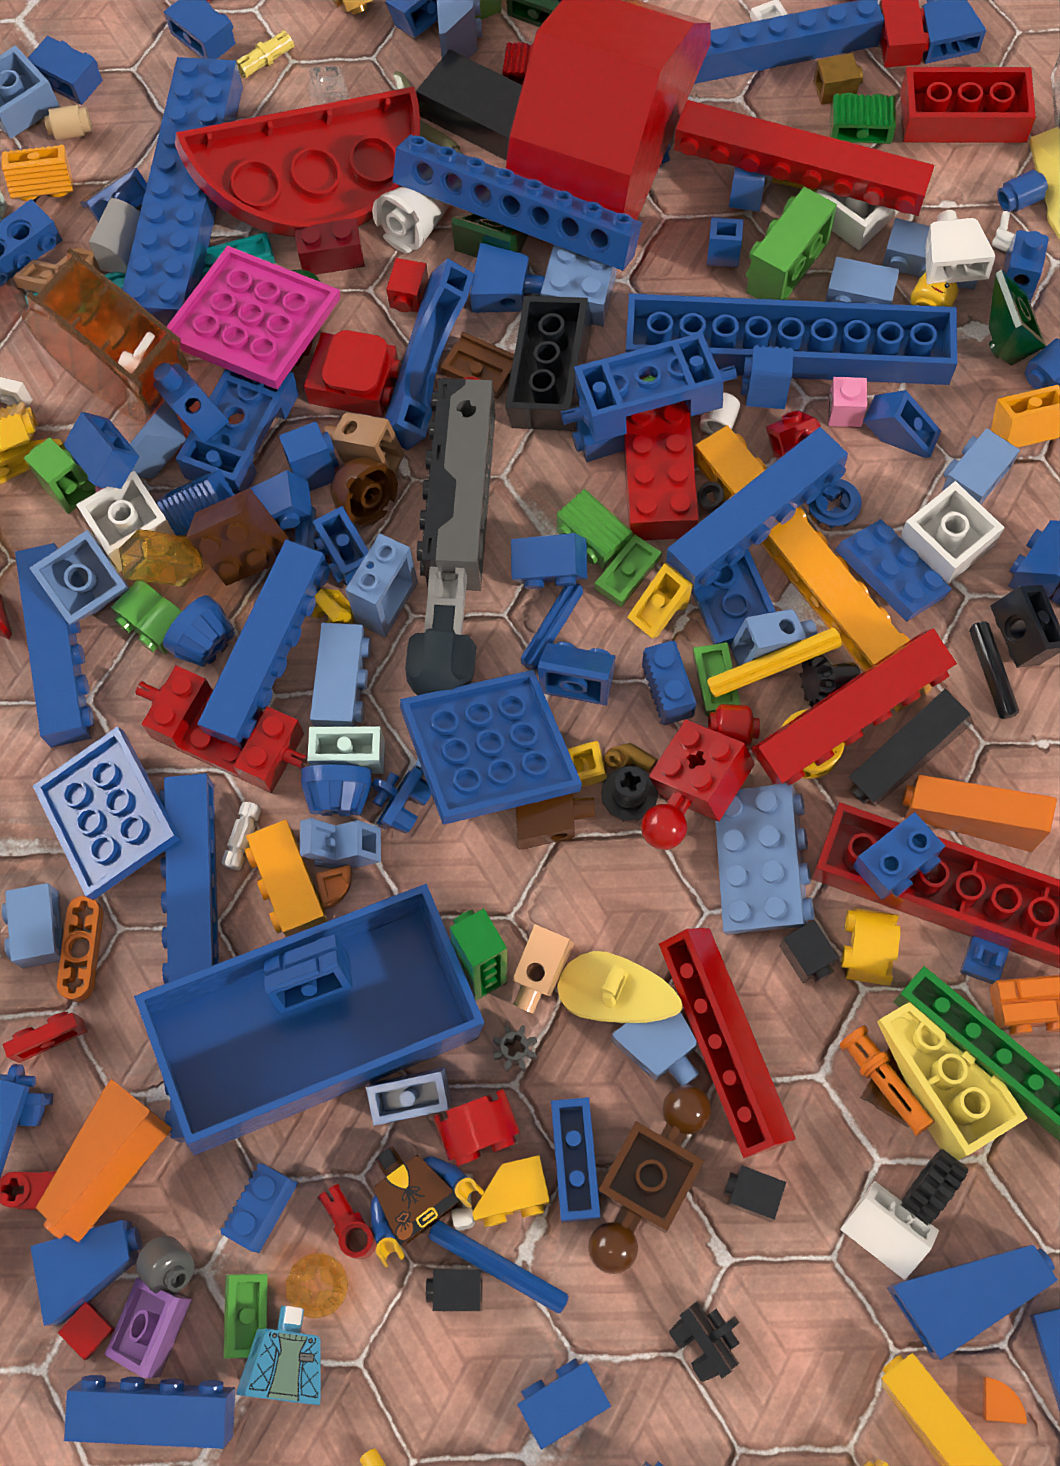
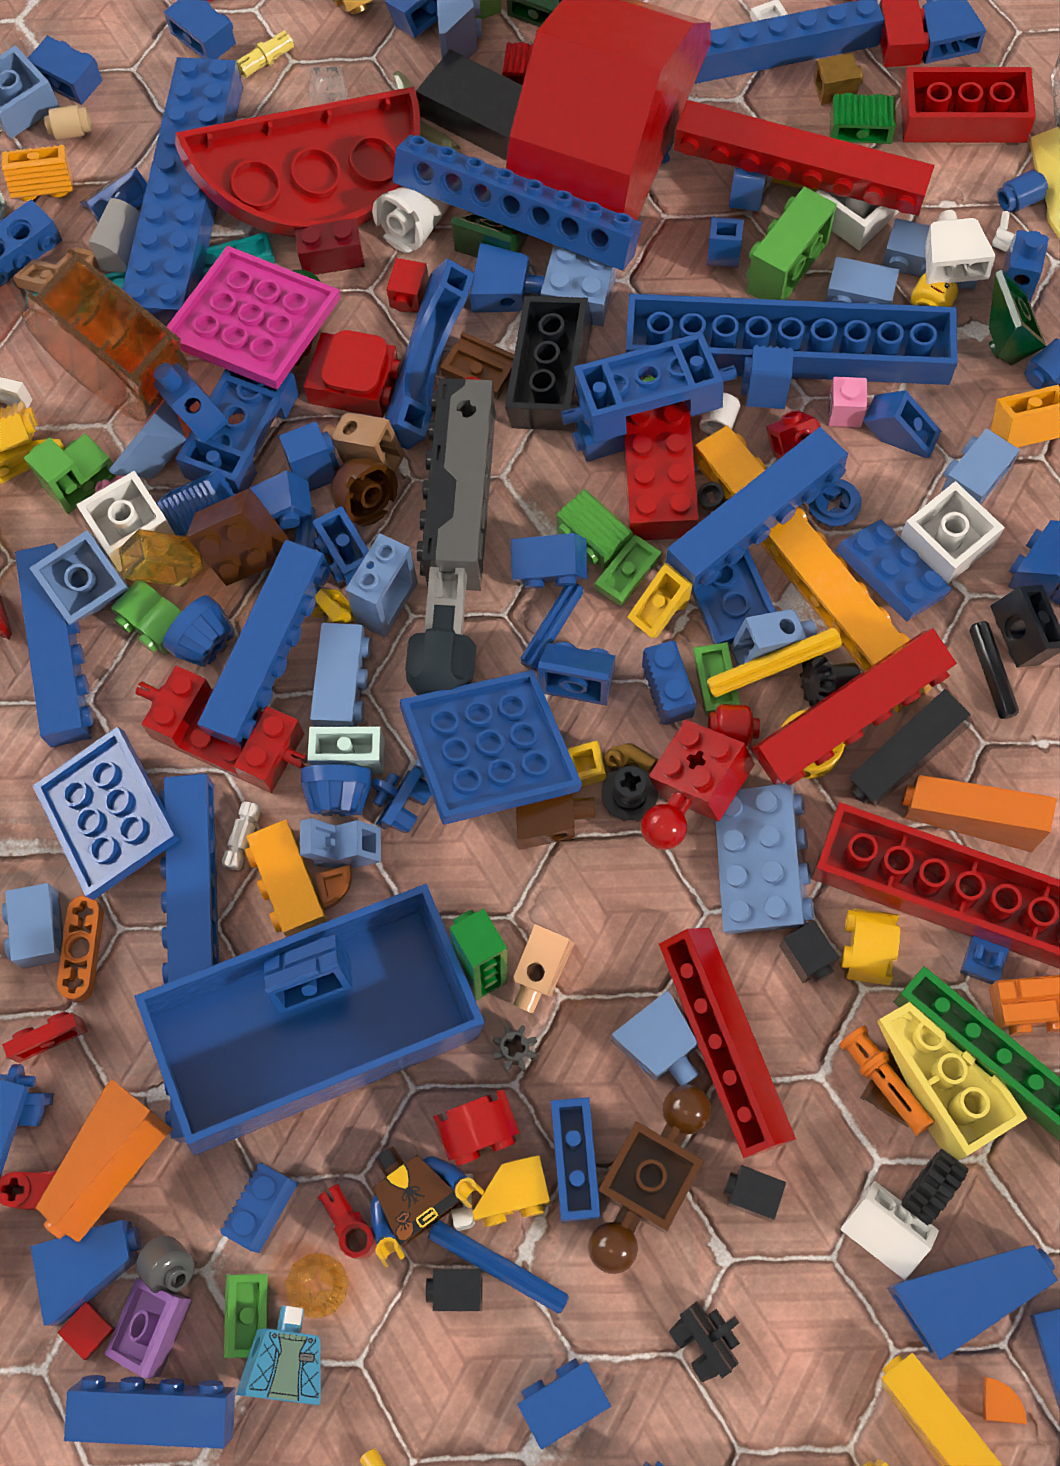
blue brick [63,411,140,489] -> none
white hand [117,332,155,375] -> none
medium blue brick [366,1067,452,1126] -> none
light yellow shield [557,951,683,1023] -> none
blue brick [853,812,945,900] -> none

